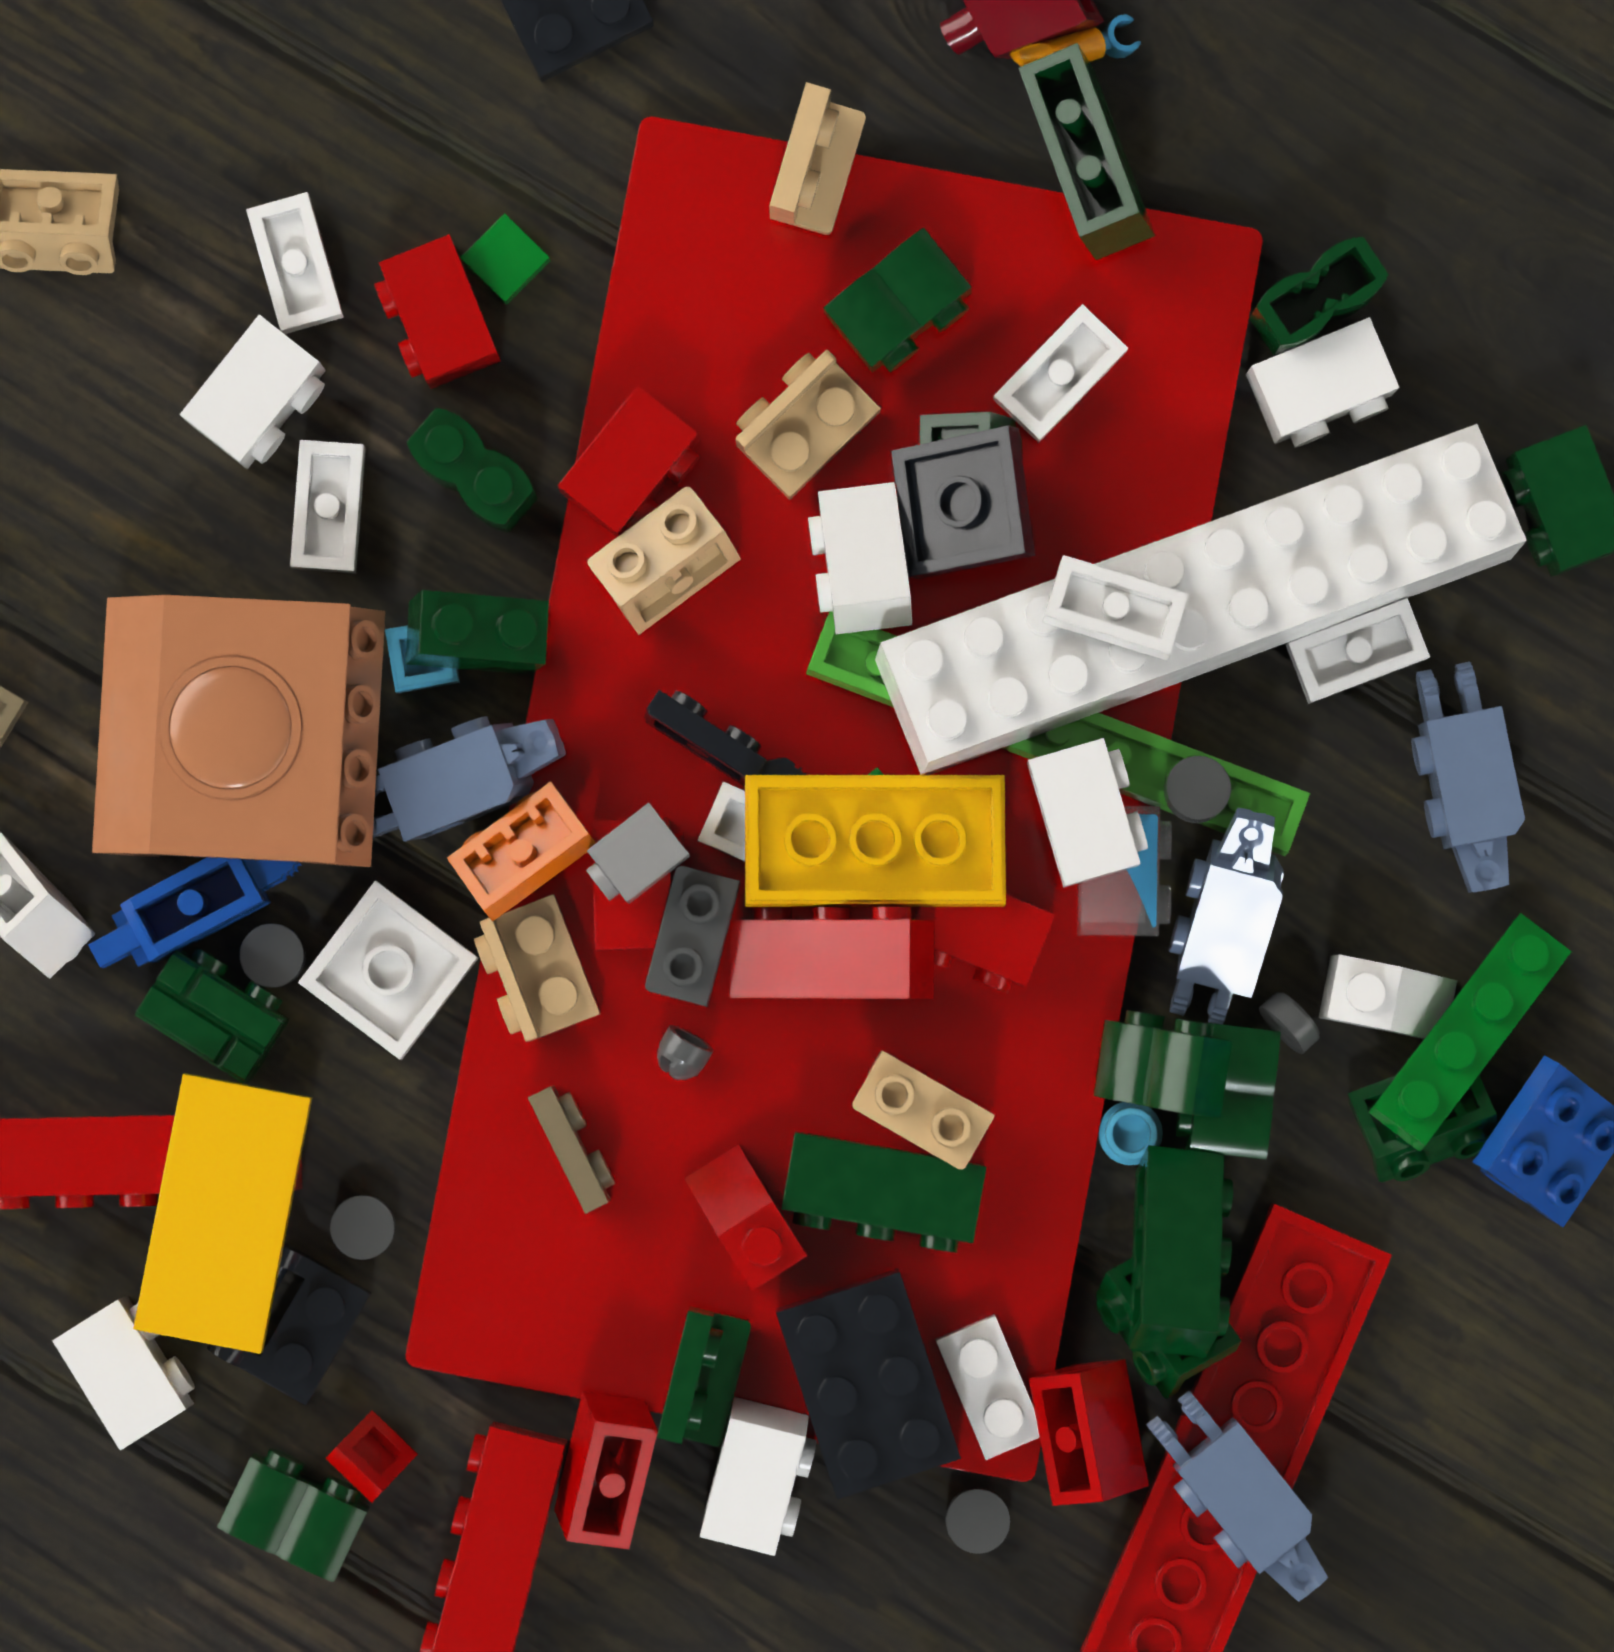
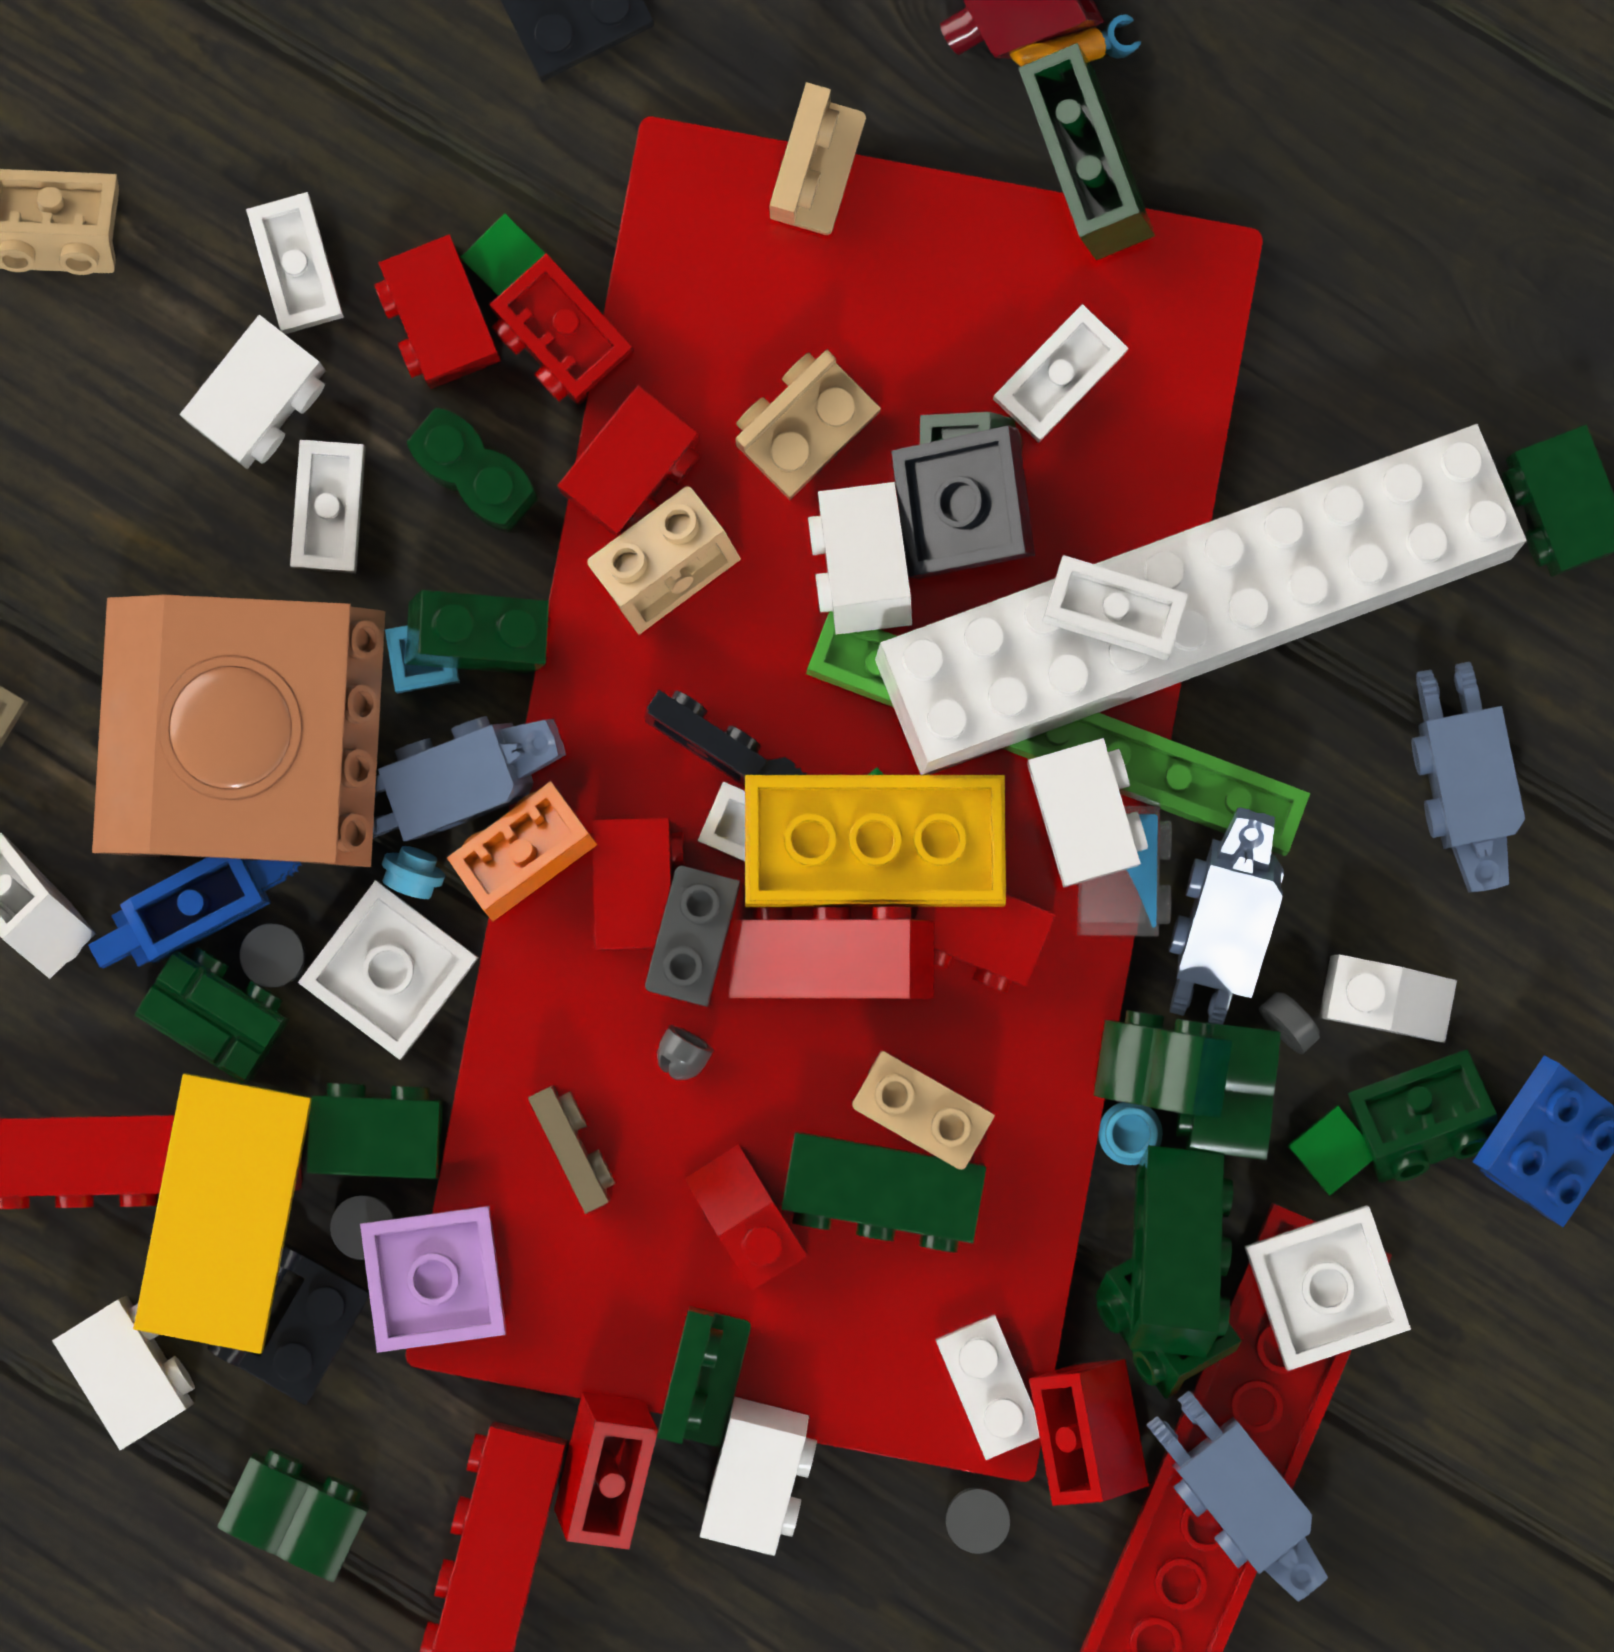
red plate [325,1410,418,1503] -> none
tan bracket [474,894,601,1042] -> none
light grey brick [586,803,690,904] -> none
black brick [776,1268,961,1500] -> none
dark green brick [824,227,972,373] -> none
dark grey tile [1164,756,1231,823] -> none
white brick [1246,317,1400,448] -> none
dark green brick [1249,237,1389,356] -> none
white plate [1286,598,1430,704] -> none
green plate [1368,913,1572,1152] -> none
none -> dark green brick [307,1083,444,1179]
none -> lavender plate [360,1206,507,1353]
none -> medium azure plate [382,846,445,899]
none -> red bracket [489,253,633,406]
none -> white plate [1244,1205,1411,1371]
none -> green tile [1287,1105,1373,1196]

